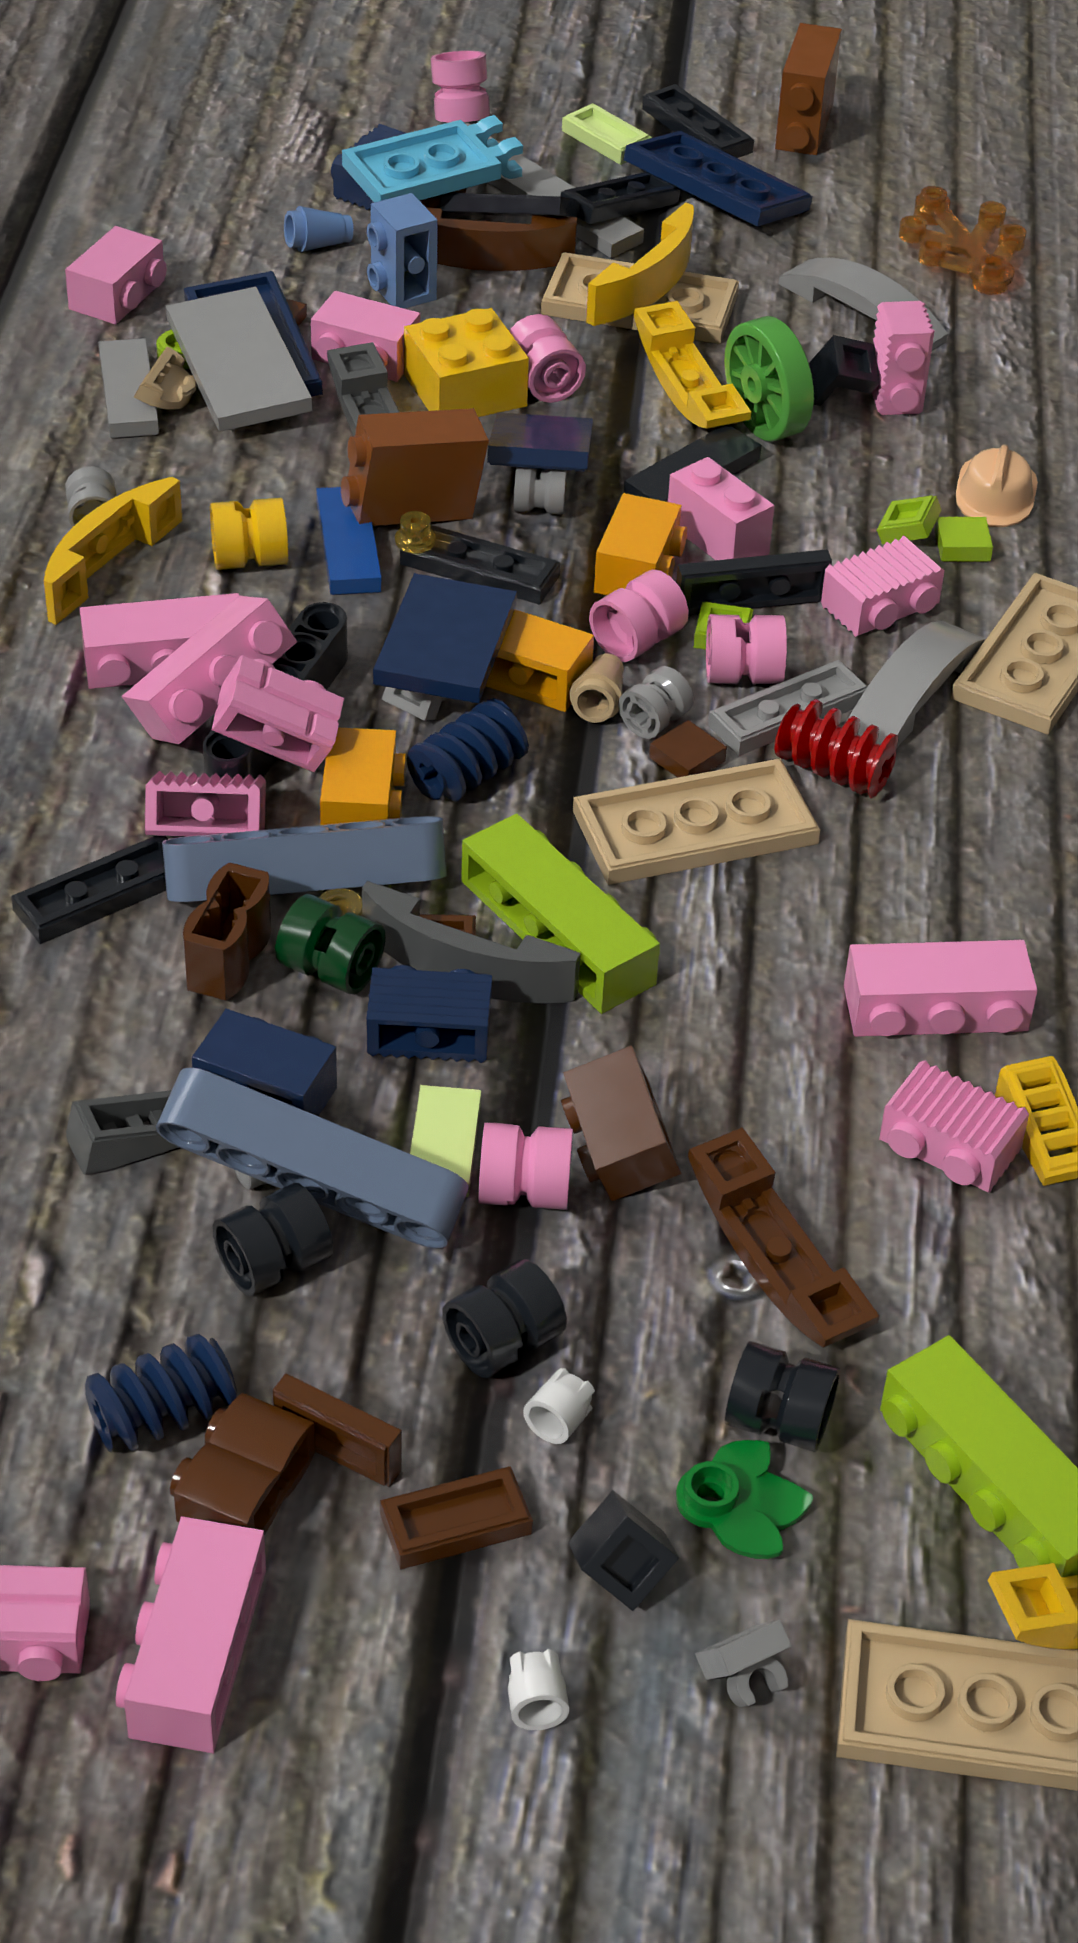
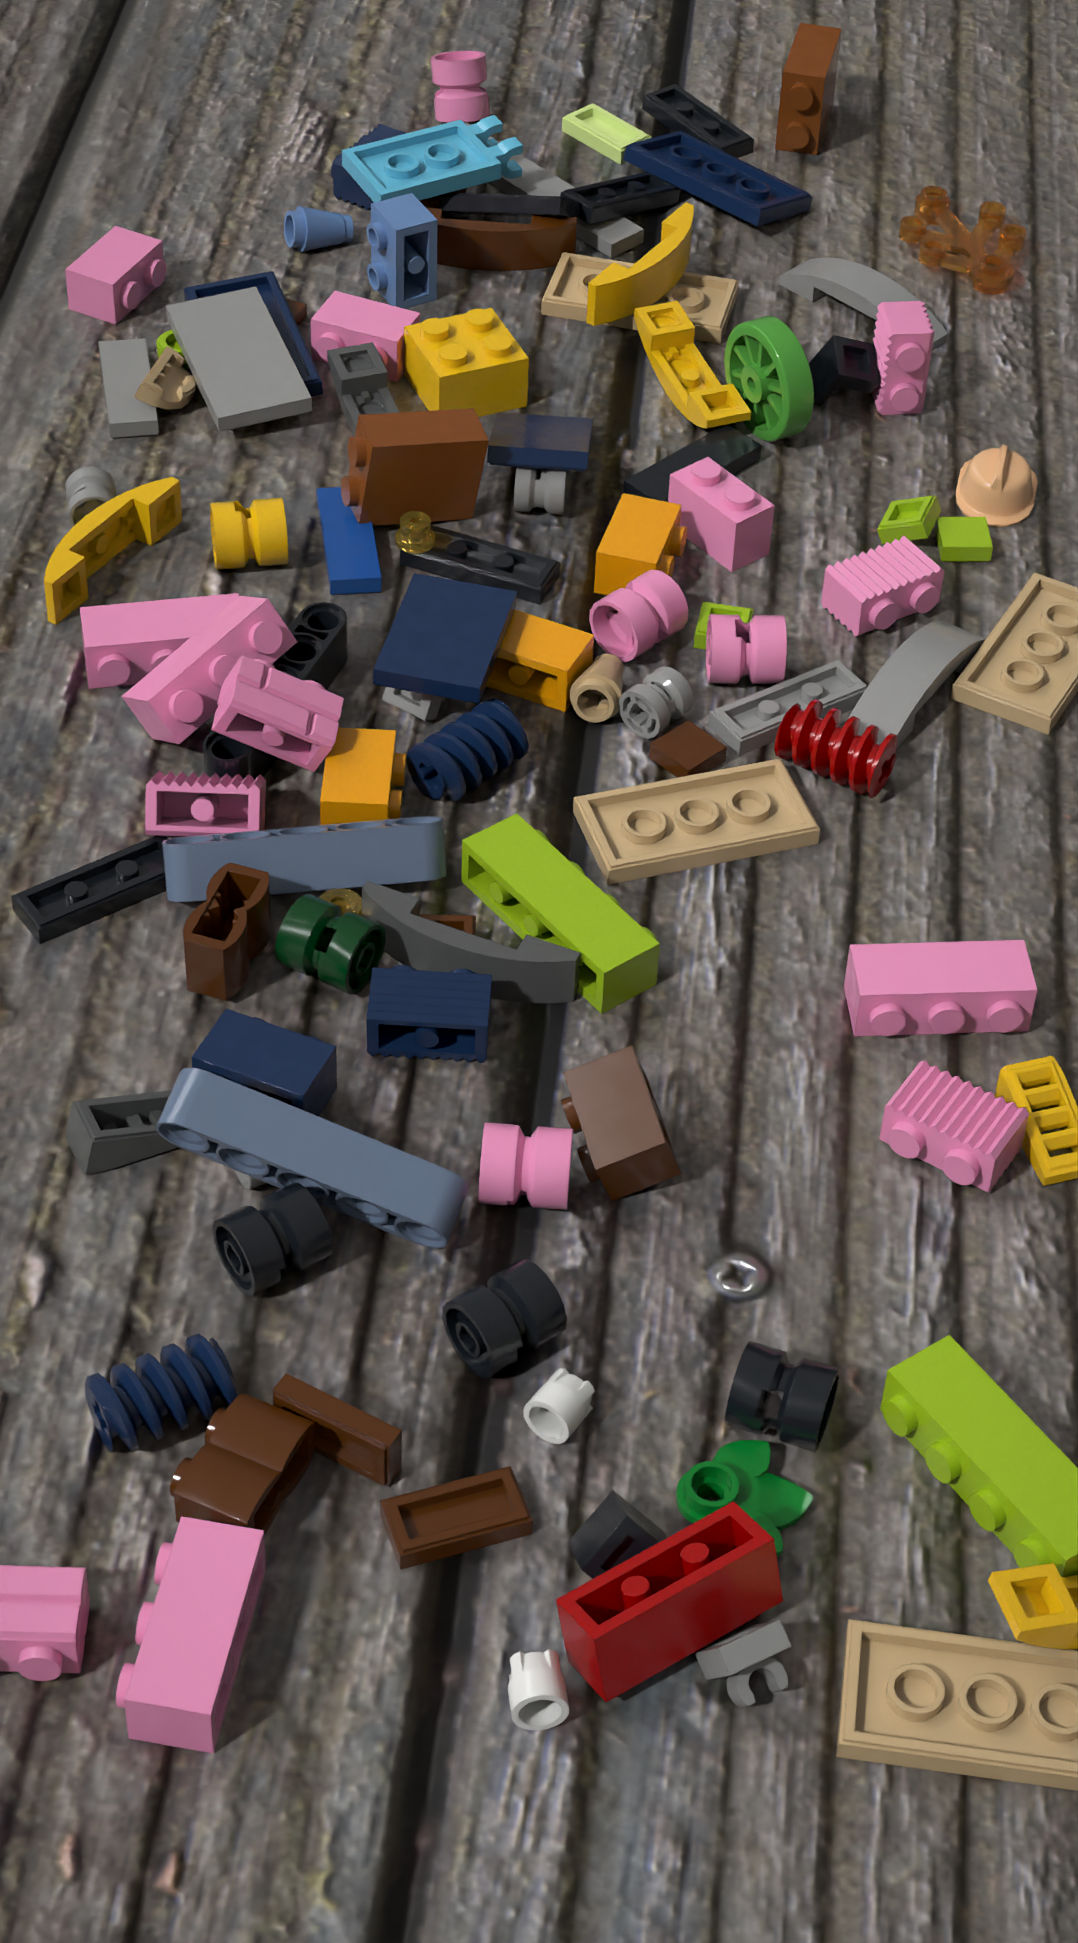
yellowish green tile [410,1085,481,1197] -> none
bright pink wheel [509,314,586,403] -> none
black tile [676,549,832,615] -> none
reddish brown slope [688,1127,880,1348] -> none
none -> red brick [556,1501,783,1702]

